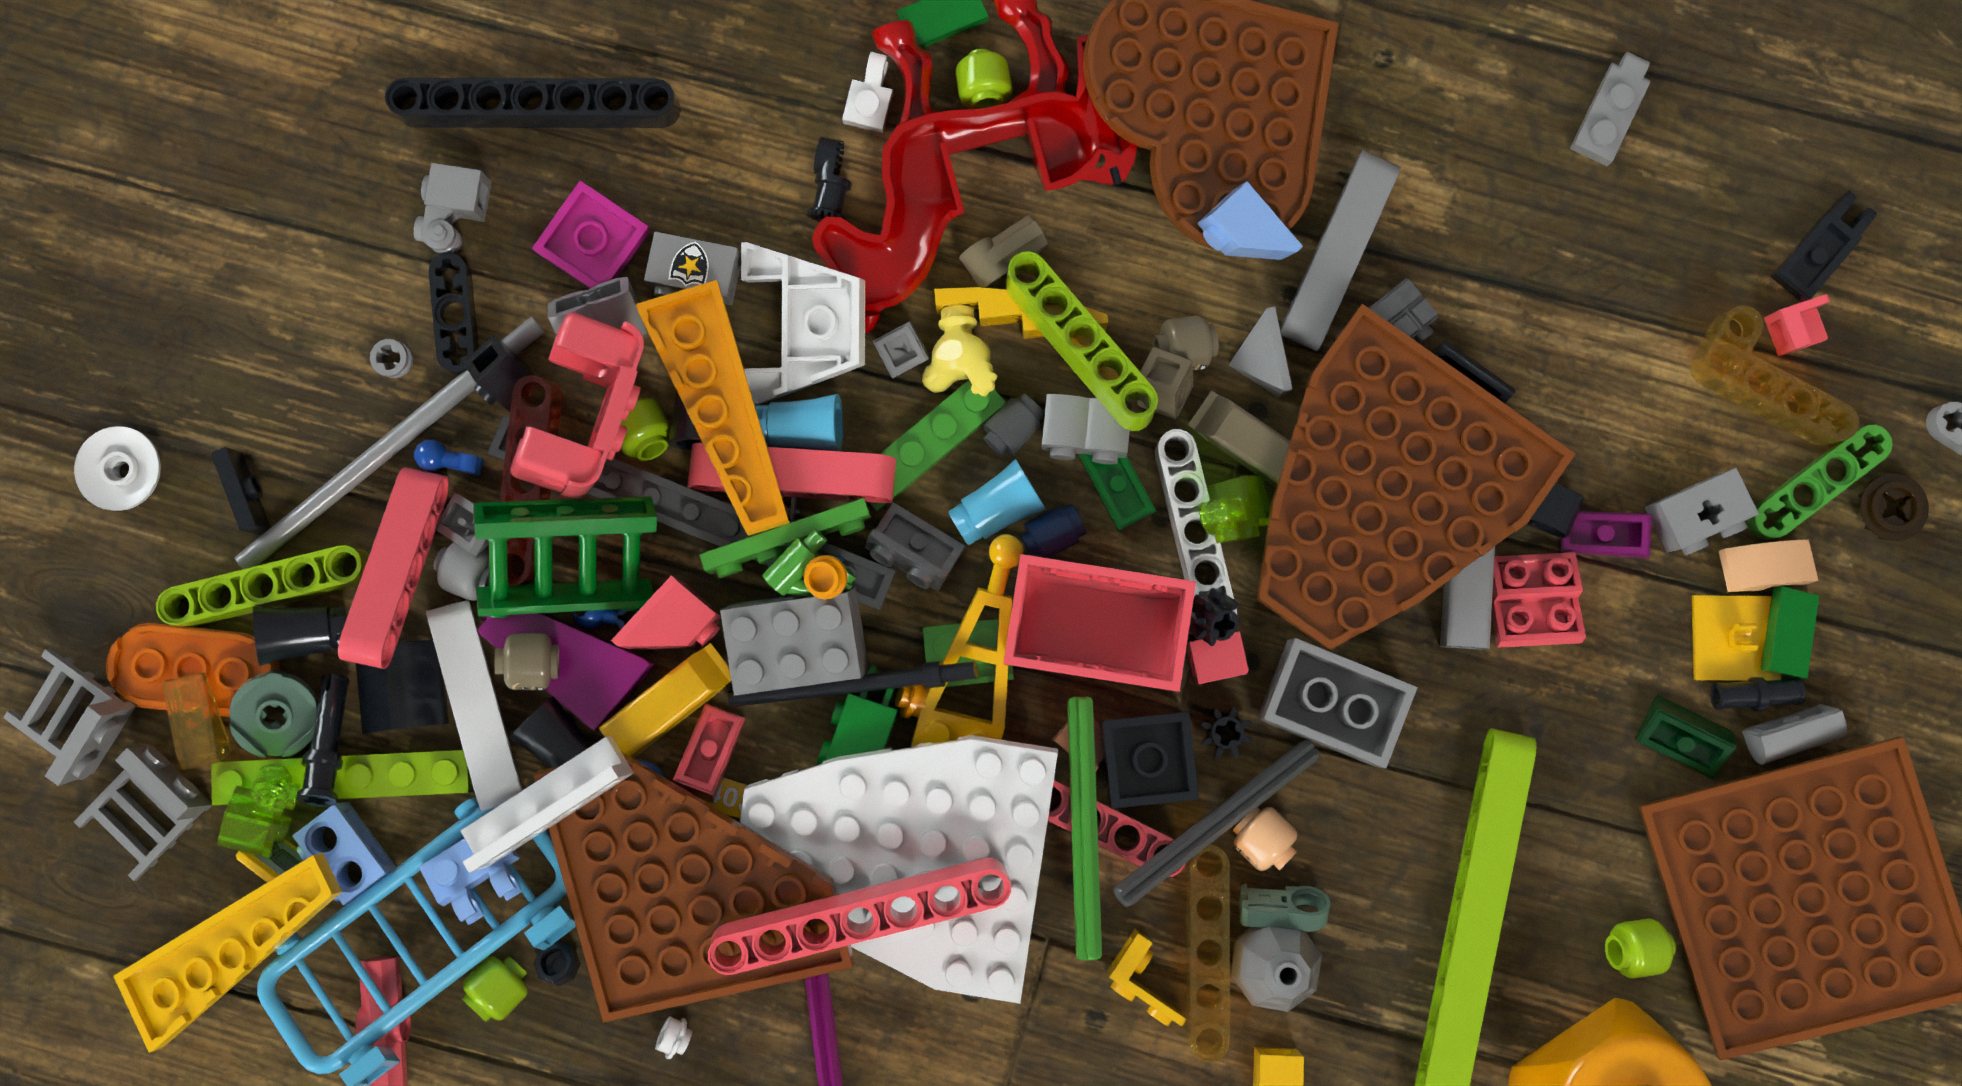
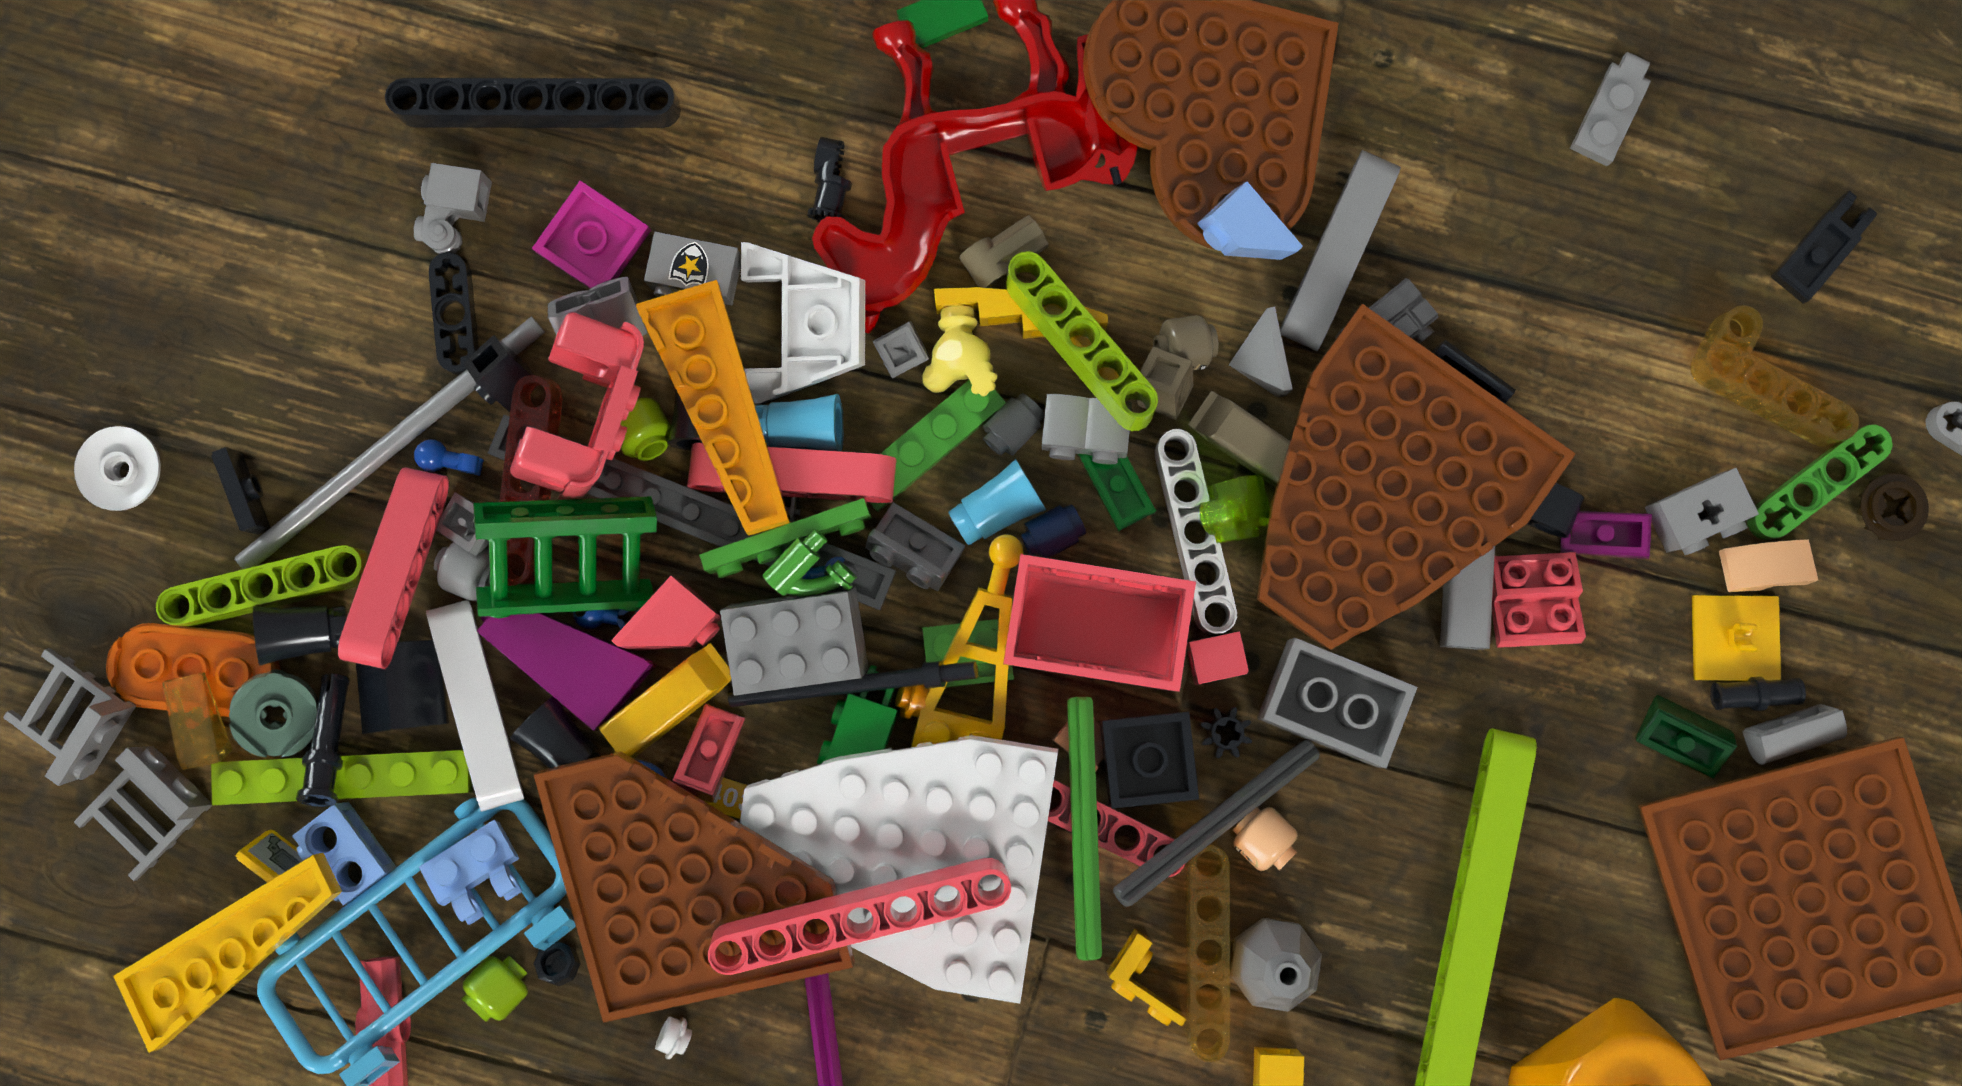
clear neon green brick [216,764,301,858] -> none
light grey bush [370,339,414,378] -> none
white fence [461,736,634,873] -> none
dark tan head [494,633,559,690] -> none
light orange plate [804,555,848,599] -> none
white plate [842,52,893,133] -> none
lime head [955,49,1013,109] -> none
black gear [1189,588,1241,646] -> none
sand green piece [1239,884,1330,932] -> none
lime head [1605,918,1676,979] -> none
green tile [1761,586,1820,679] -> none
coral panel [1764,294,1830,357] -> none

